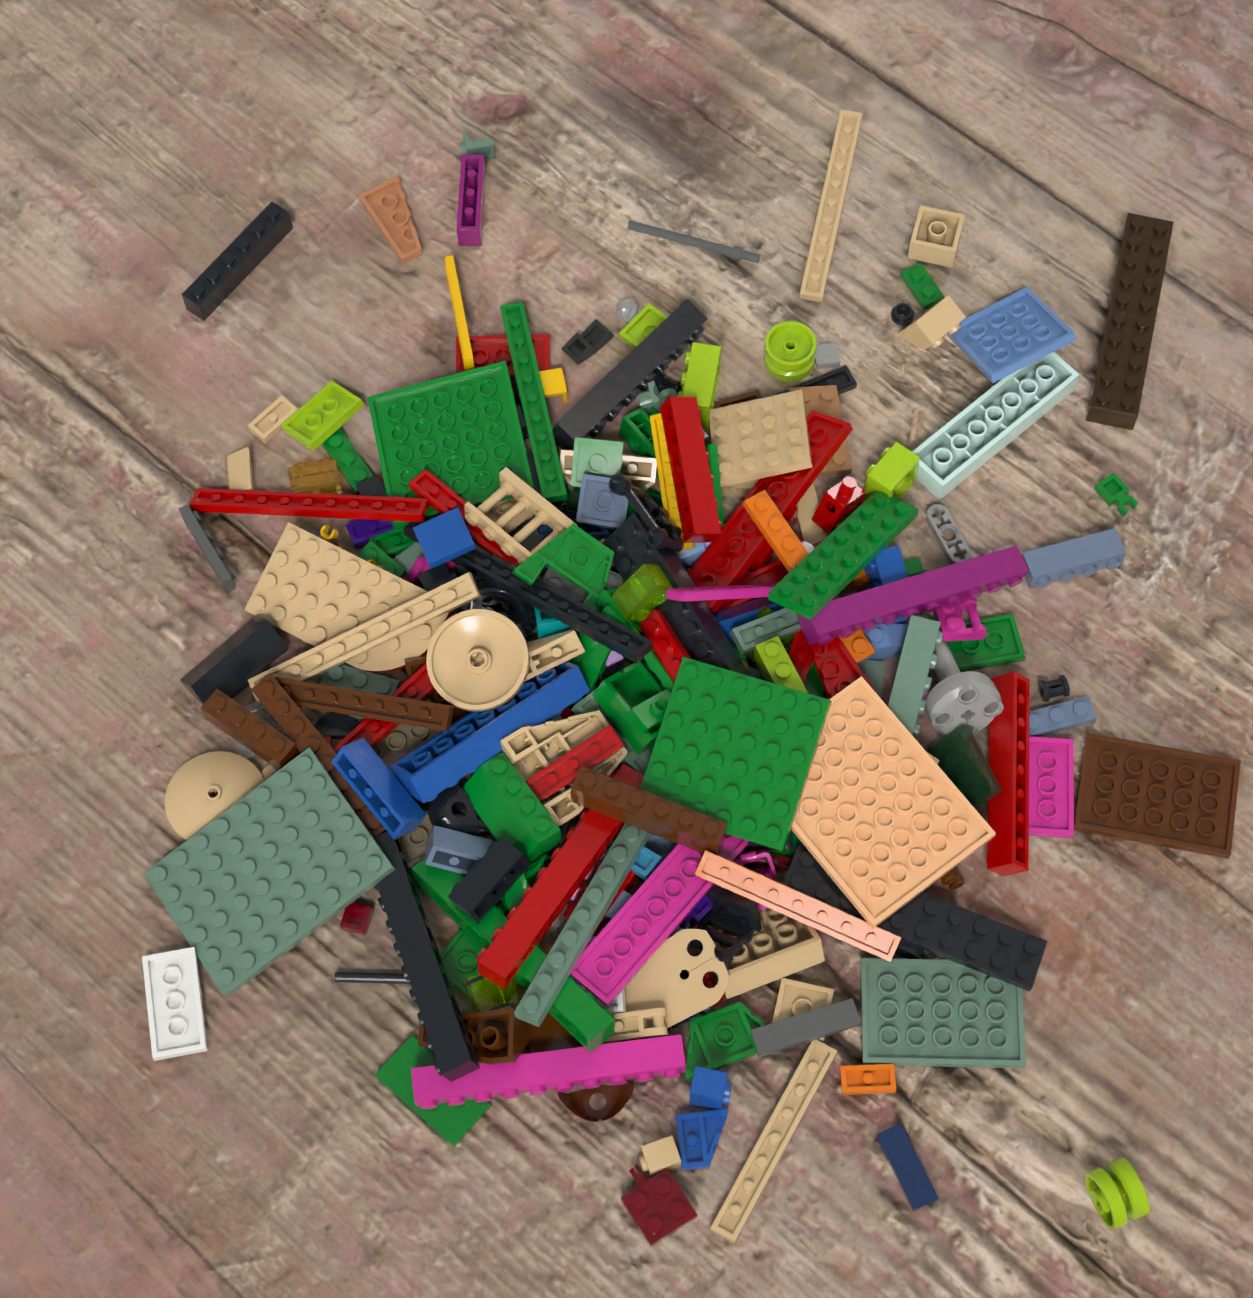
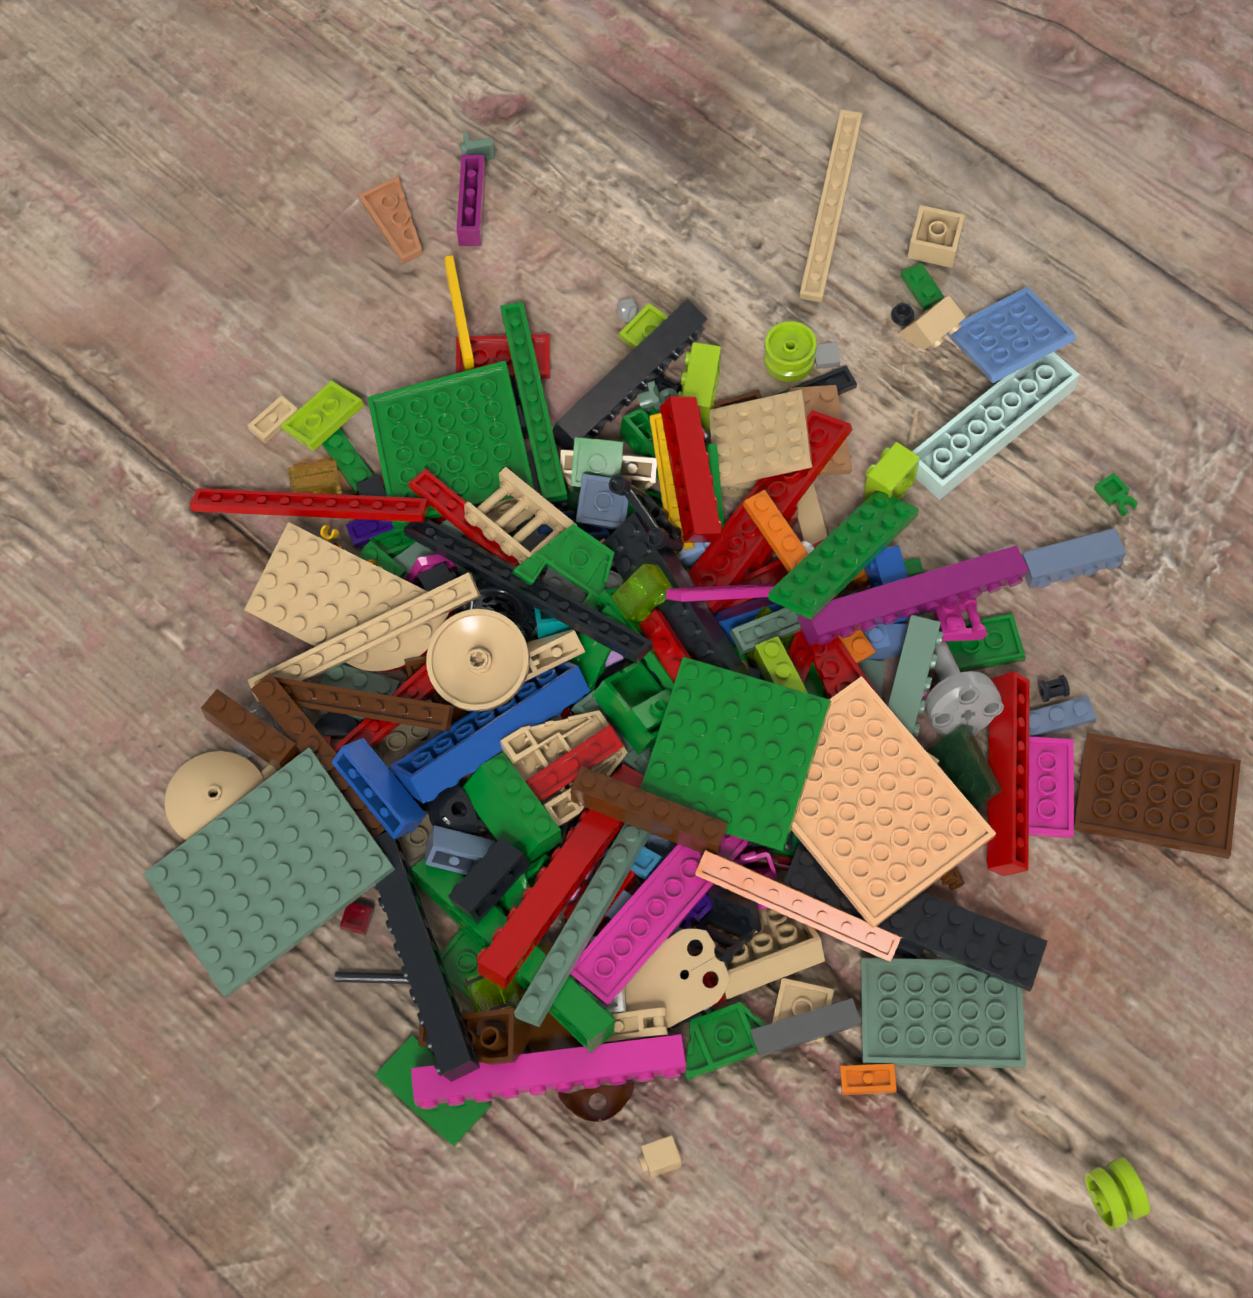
white plate [142,947,208,1061] -> none
dark grey plate [178,504,236,593] -> none
black slope [180,615,288,705] -> none
black brick [181,201,293,321] -> none
tan slope [227,447,254,491] -> none
blue tile [413,507,476,569] -> none
yellow panel [539,368,568,404] -> none
pearl dark grey slope [561,319,614,365] -> none
dark red plate [621,1165,697,1247] -> none
dark grey bar [628,220,761,263] -> none
blue wing [675,1109,728,1171] -> none
blue brick [689,1066,732,1111] -> none
tan plate [710,1040,837,1244] -> none
red torso [812,476,865,535] -> none
dark blue tile [876,1123,939,1212] -> none
light grey beam [926,504,971,565] -> none
dark brown brick [1086,213,1174,430] -> none

